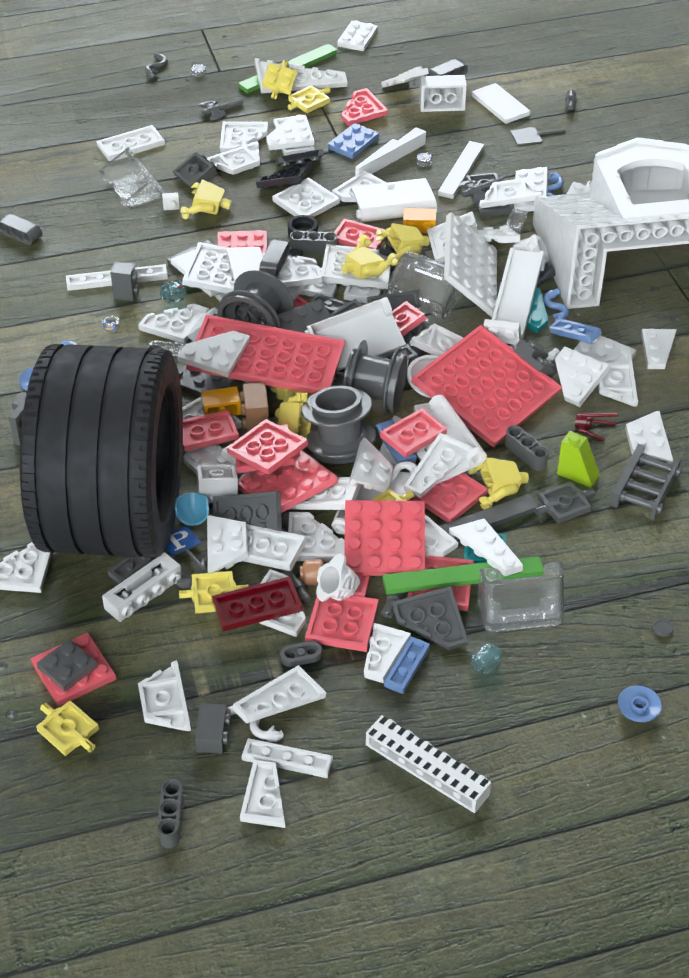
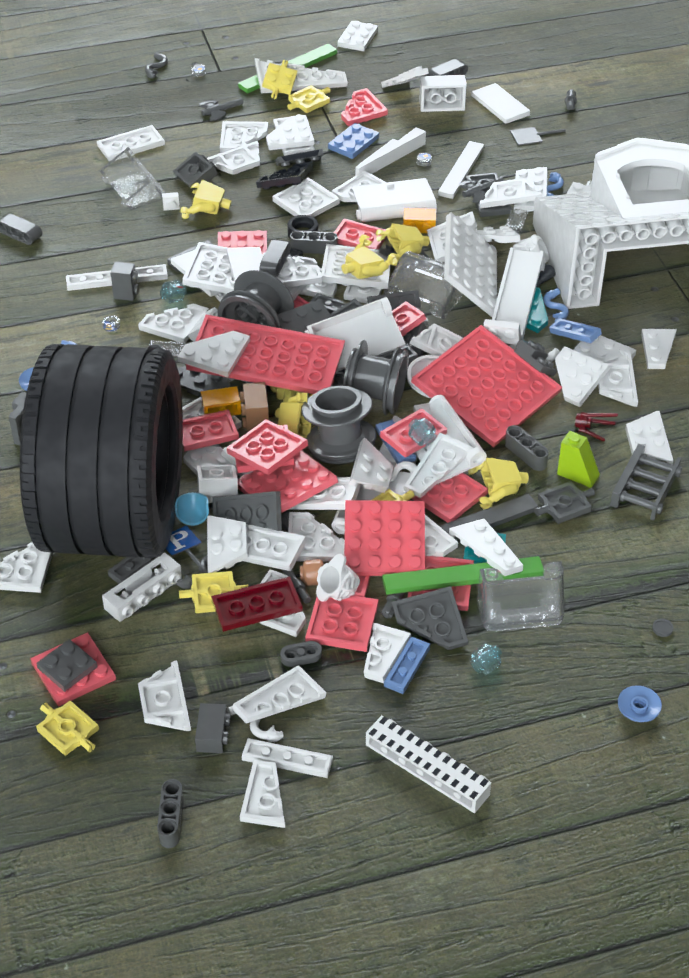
none -> clear light blue head [408,418,436,446]

